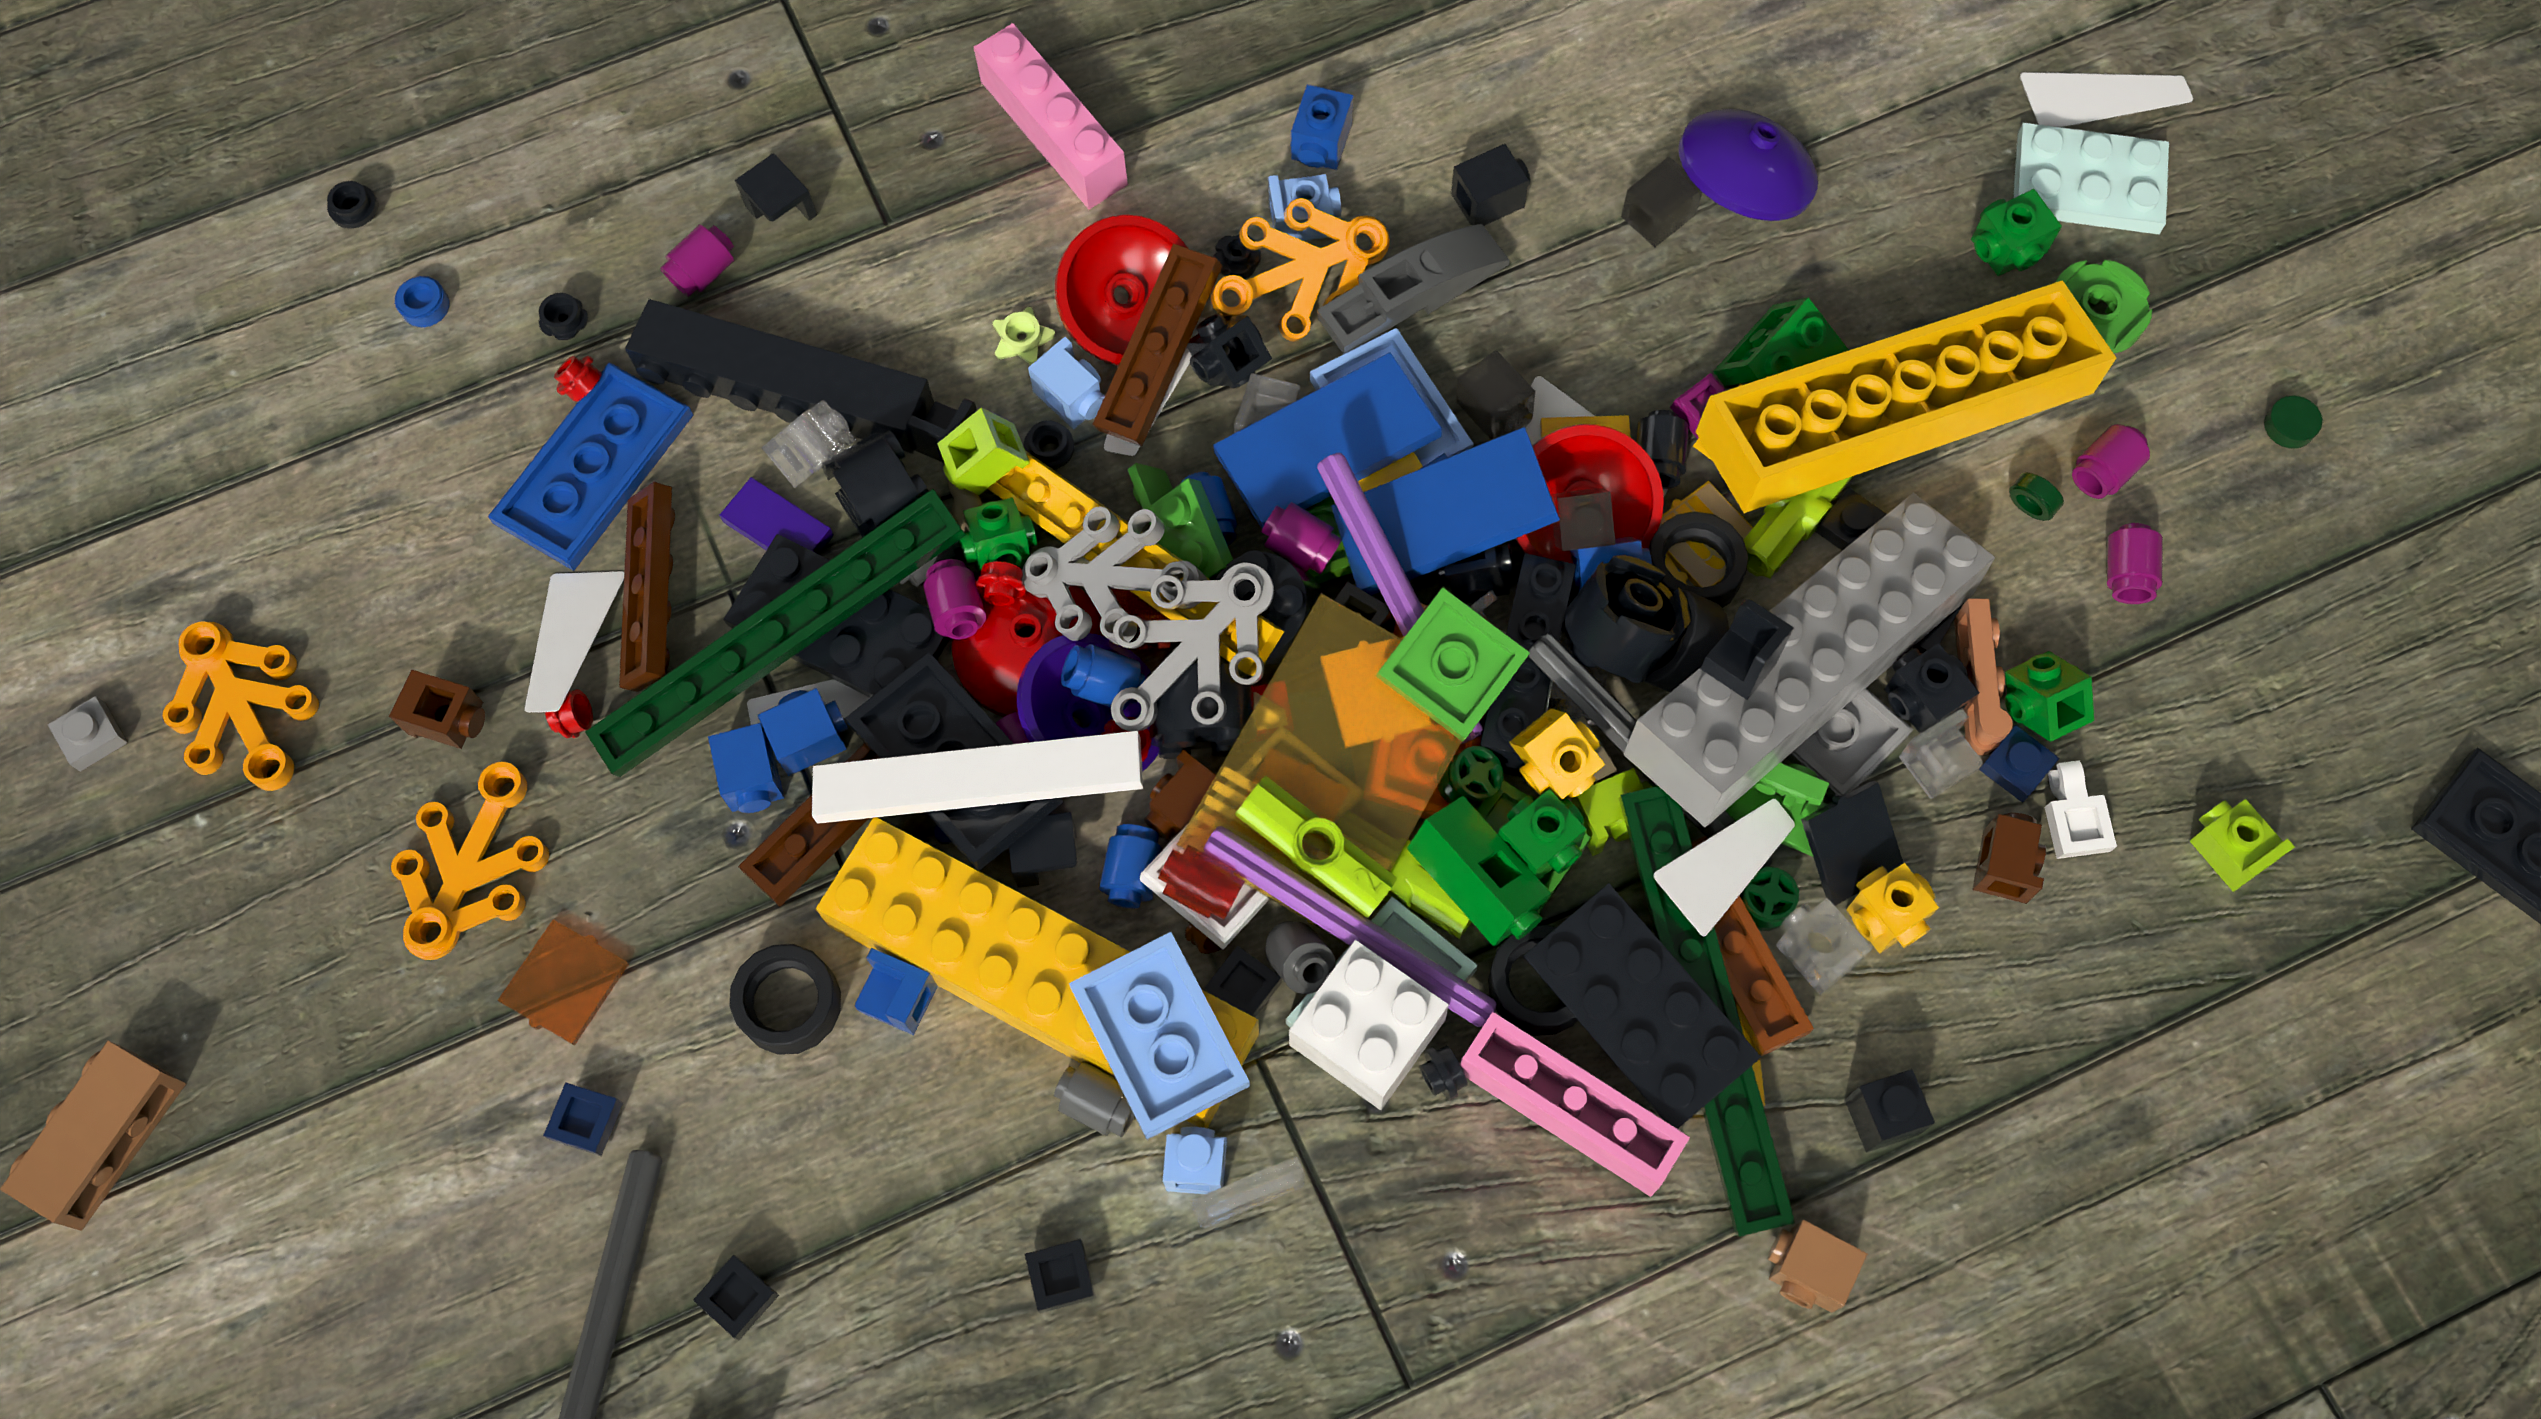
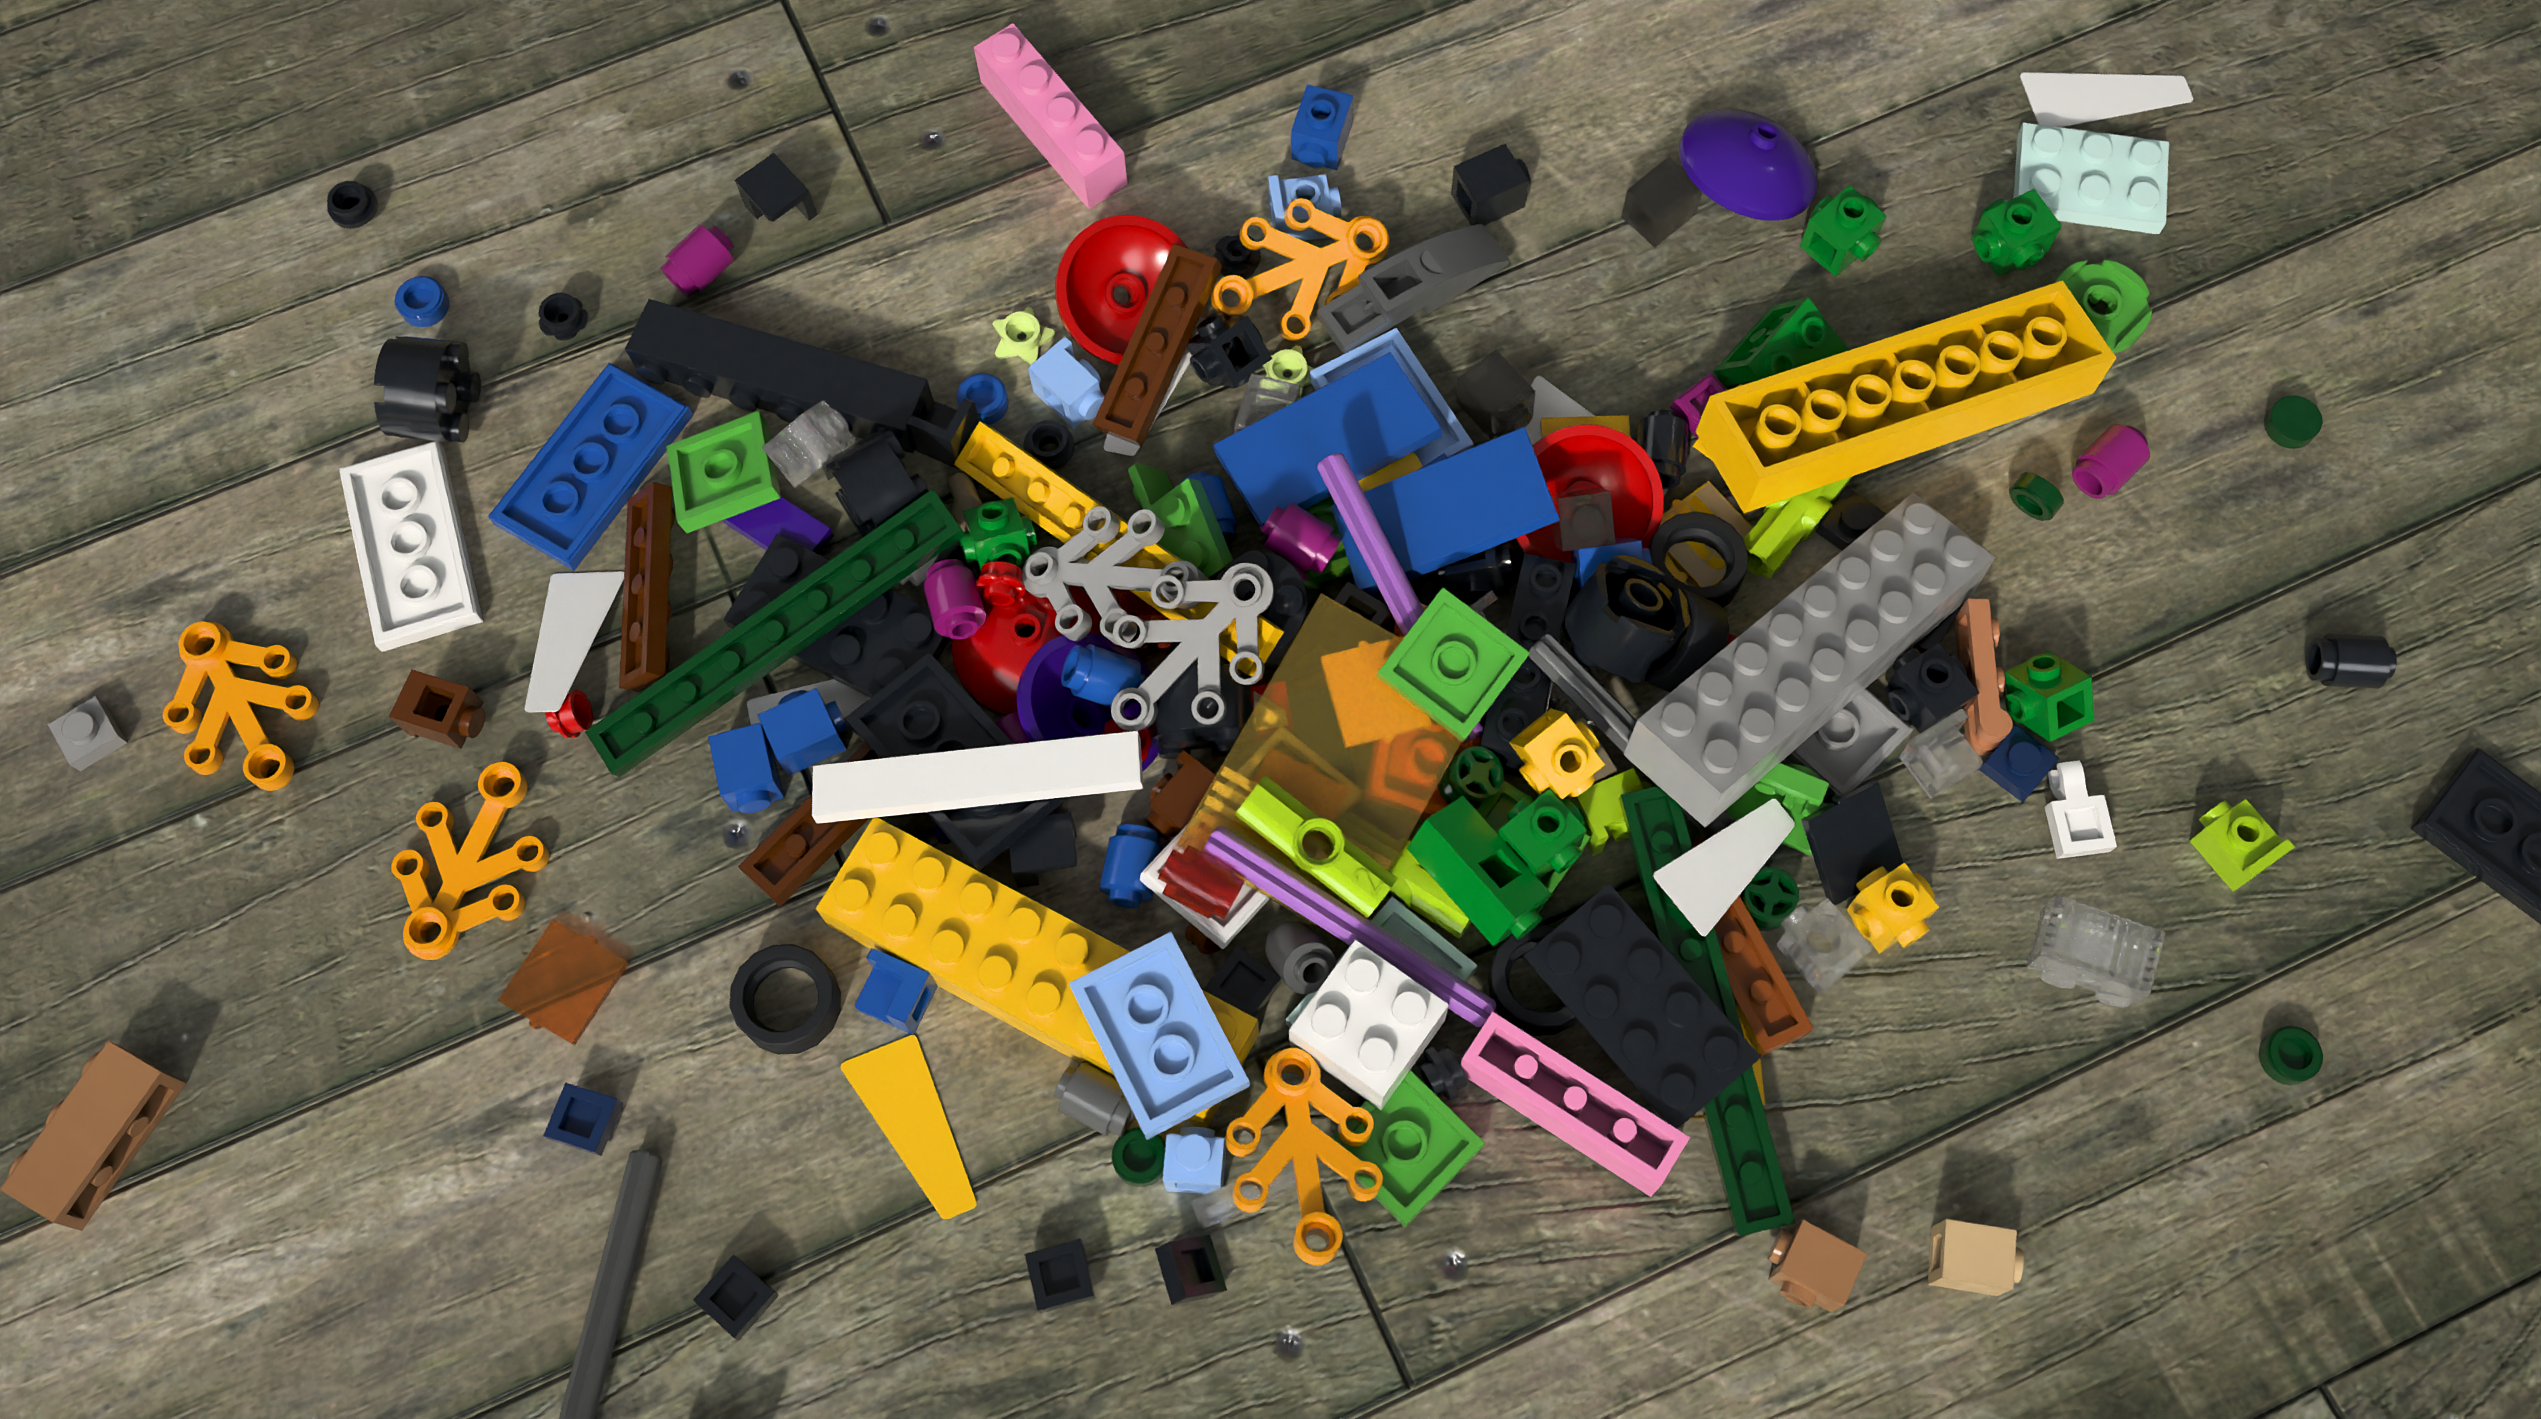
red plate [554,356,601,402] -> none
lime brick [937,407,1030,495] -> none
black panel [1701,598,1794,700] -> none
black brick [1844,1069,1935,1153] -> none
reddish brown brick [1972,812,2046,904] -> none
magenta brick [2107,523,2163,604] -> none
none -> white tile [339,441,483,652]
none -> black brick [374,336,481,442]
none -> bright green plate [666,411,781,534]
none -> yellow sticker [840,1035,977,1220]
none -> blue tile [957,373,1009,425]
none -> dark green tile [1112,1127,1166,1187]
none -> black plate [1155,1235,1227,1305]
none -> light orange plant [1225,1048,1383,1265]
none -> yellowish green plate [1259,345,1315,403]
none -> bright green plate [1331,1070,1485,1227]
none -> green brick [1799,185,1886,277]
none -> tan brick [1928,1219,2024,1296]
none -> clear brick [2027,896,2166,1008]
none -> dark green tile [2259,1026,2323,1085]
none -> black brick [2306,634,2397,689]

